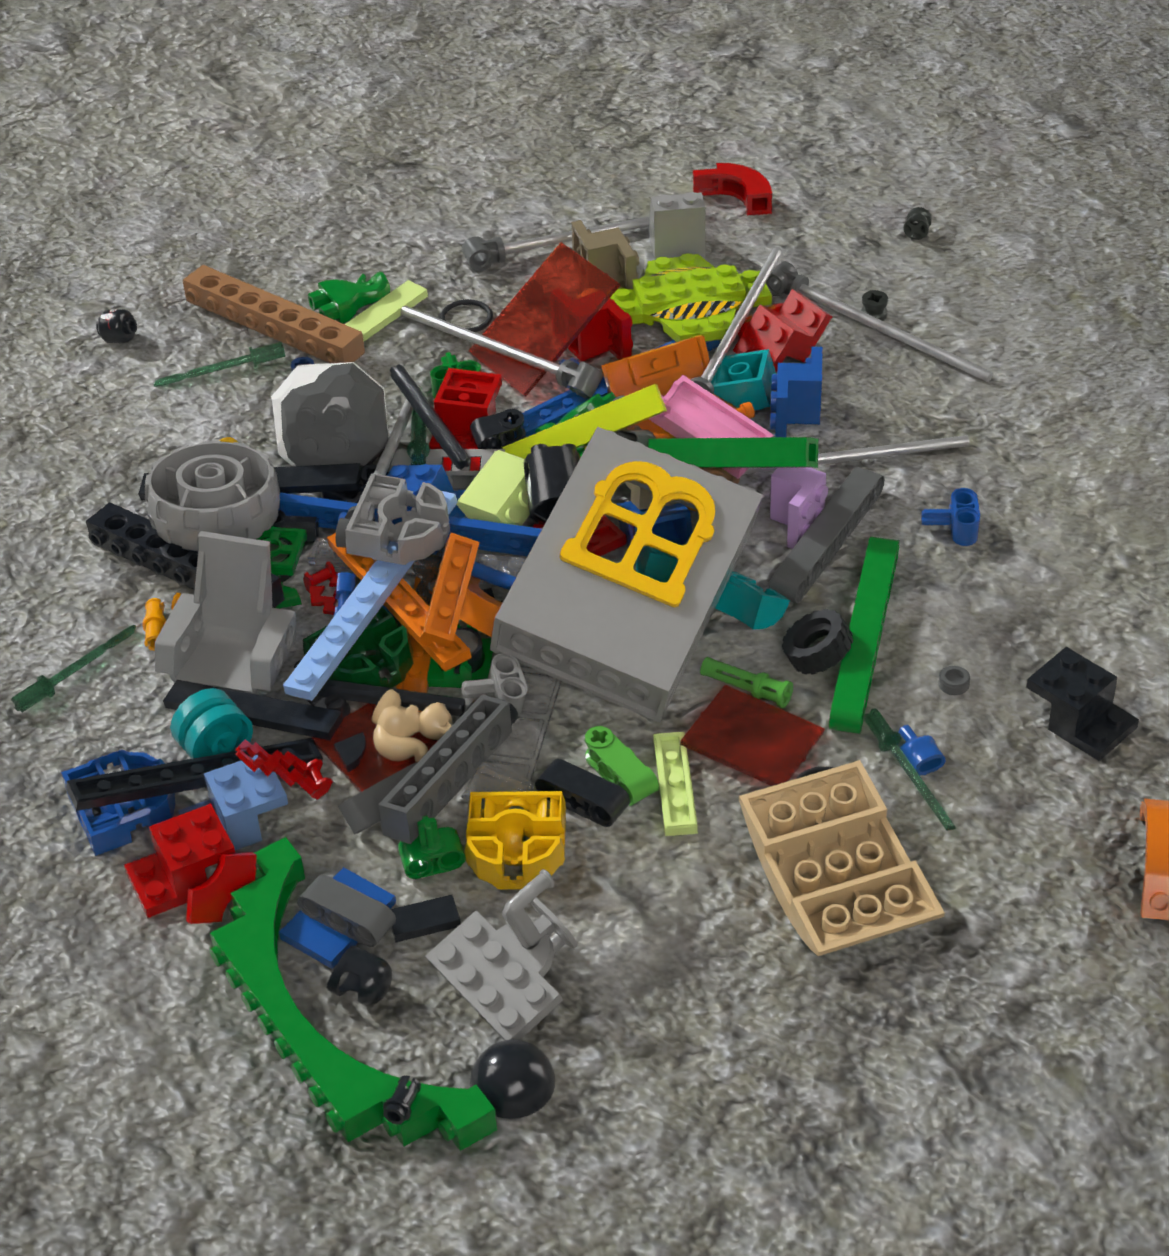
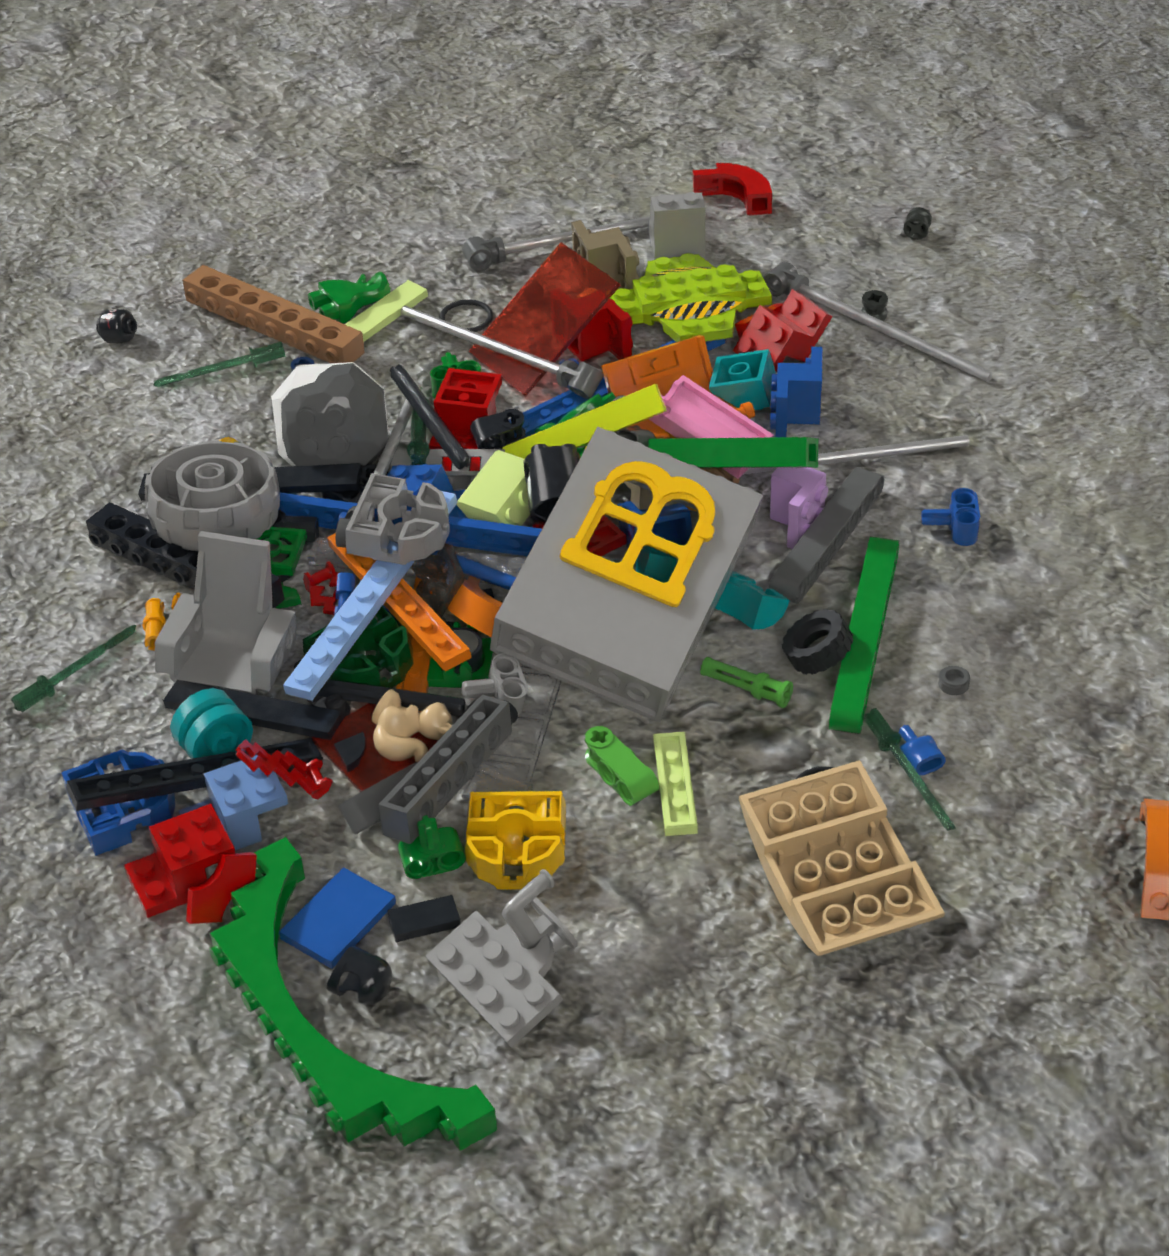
dark grey beam [297,875,396,947] -> none
black pin [383,1076,421,1124] -> none
orange hinge [419,533,480,647] -> none
black piece [470,1039,555,1119] -> none
black beam [535,759,631,827] -> none
clear red piece [680,685,825,786] -> none
flat silver piece [691,248,782,394] -> none
black bracket [1026,646,1139,761] -> none

